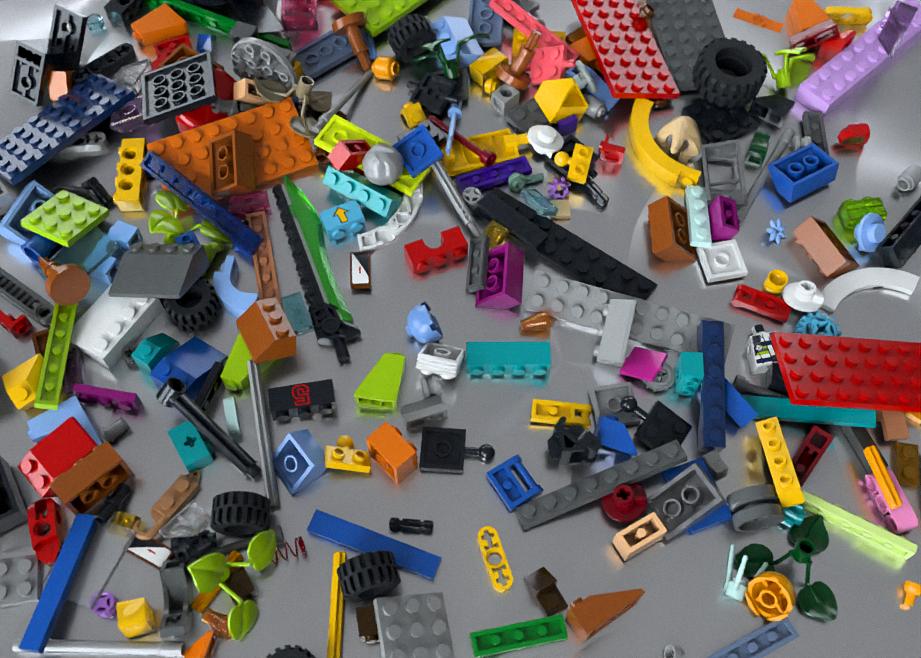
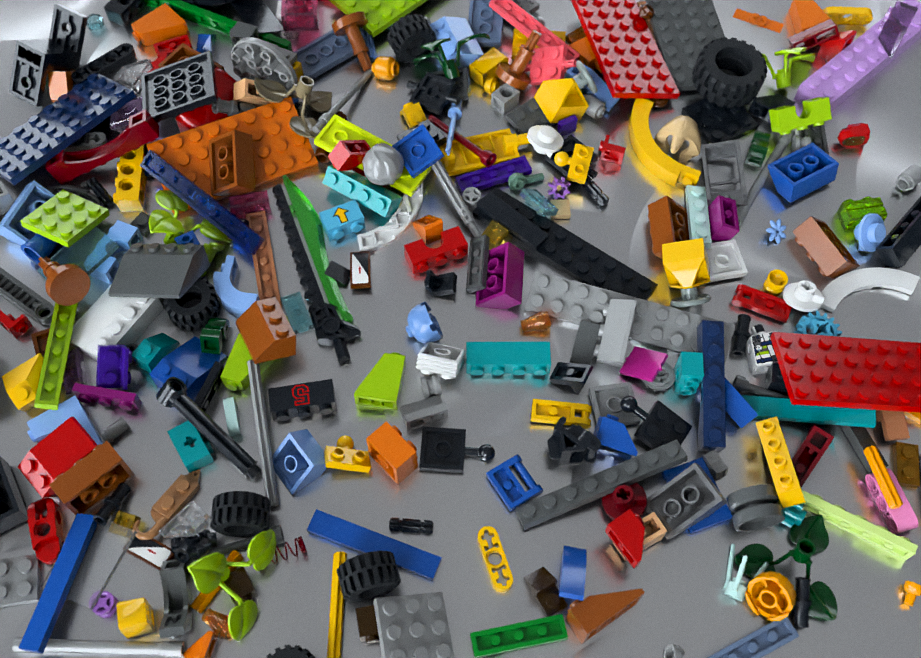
none -> dark red arch [46,109,159,184]
none -> dark purple bracket [96,345,132,390]
none -> dark grey plate [130,212,150,238]
none -> dark green leg [200,317,229,354]
none -> black sticker [324,260,350,285]
none -> orange slope [412,215,443,246]
none -> black bracket [424,270,457,297]
none -> black slope [549,362,593,394]
none -> blue slope [559,545,587,601]
none -> dark grey slope [570,320,600,365]
none -> red slope [605,509,645,569]
none -> yellow piece [662,238,711,307]
none -> black pin [732,314,751,357]
none -> lime arch [769,97,832,135]
none -> black pin [793,577,812,628]

